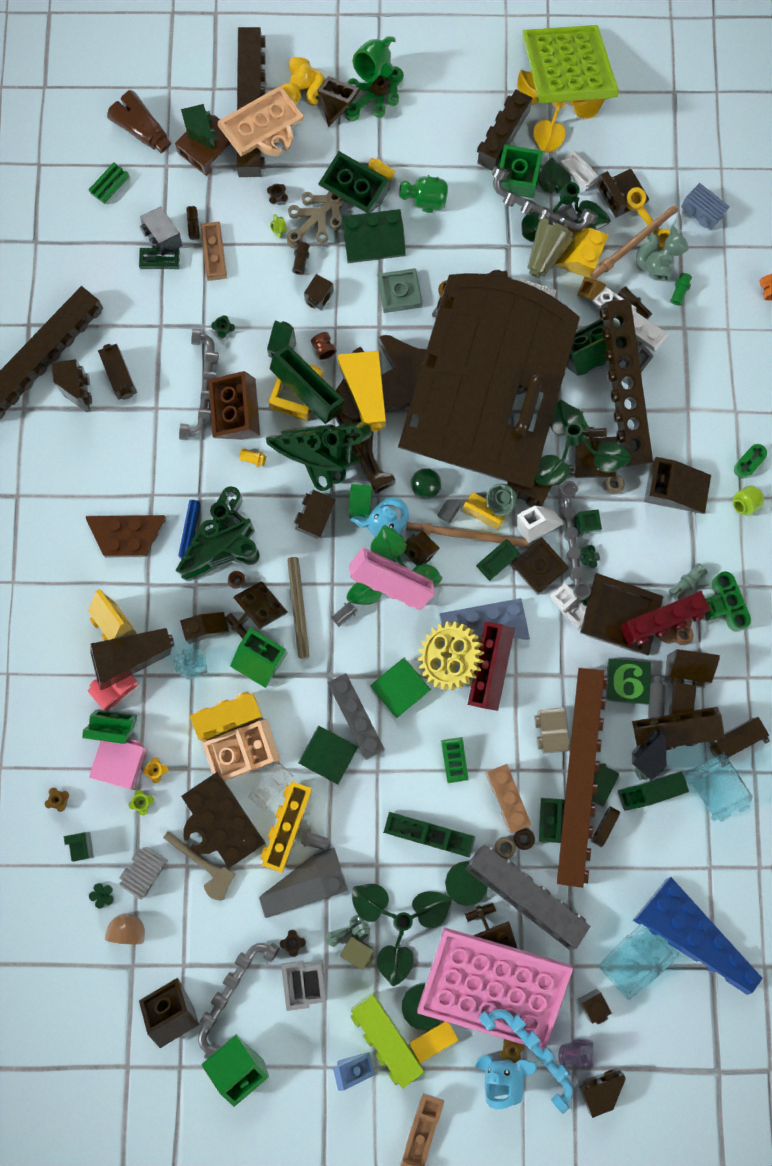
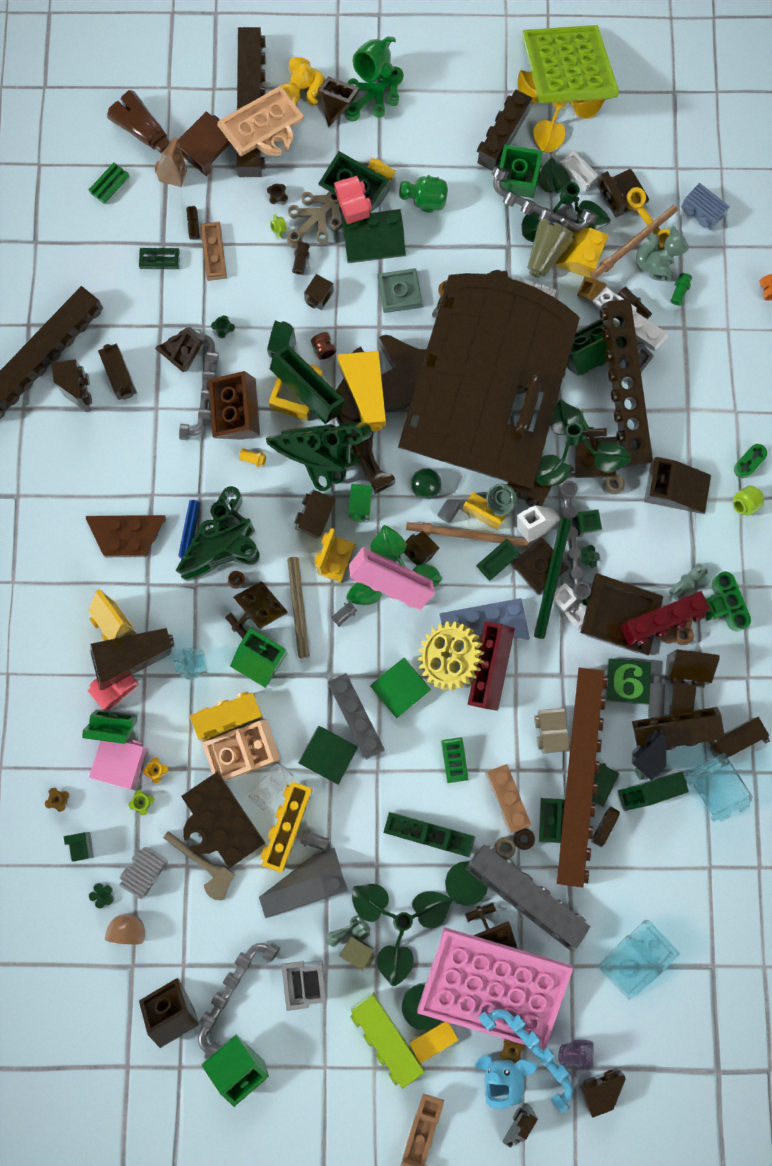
brick [140,206,183,256] -> none
dark brown slope [180,612,229,644] -> none
dark green slope [181,104,217,150] -> none
dark brown plate [280,930,306,957] -> none
medium blue slope [333,1052,375,1091] -> none
medium azure piece [351,497,409,537] -> none
dark brown plate [370,77,390,96] -> none
dark brown brick [578,989,612,1024] -> none
blue wing [632,877,763,995] -> none
none -> medium nougat slope [155,137,187,187]
none -> dark brown wing [155,327,205,372]
none -> yellow bracket [314,528,356,583]
none -> coral brick [334,176,372,224]
none -> dark brown wing [502,1103,538,1148]
none -> dark green axle [534,518,571,639]

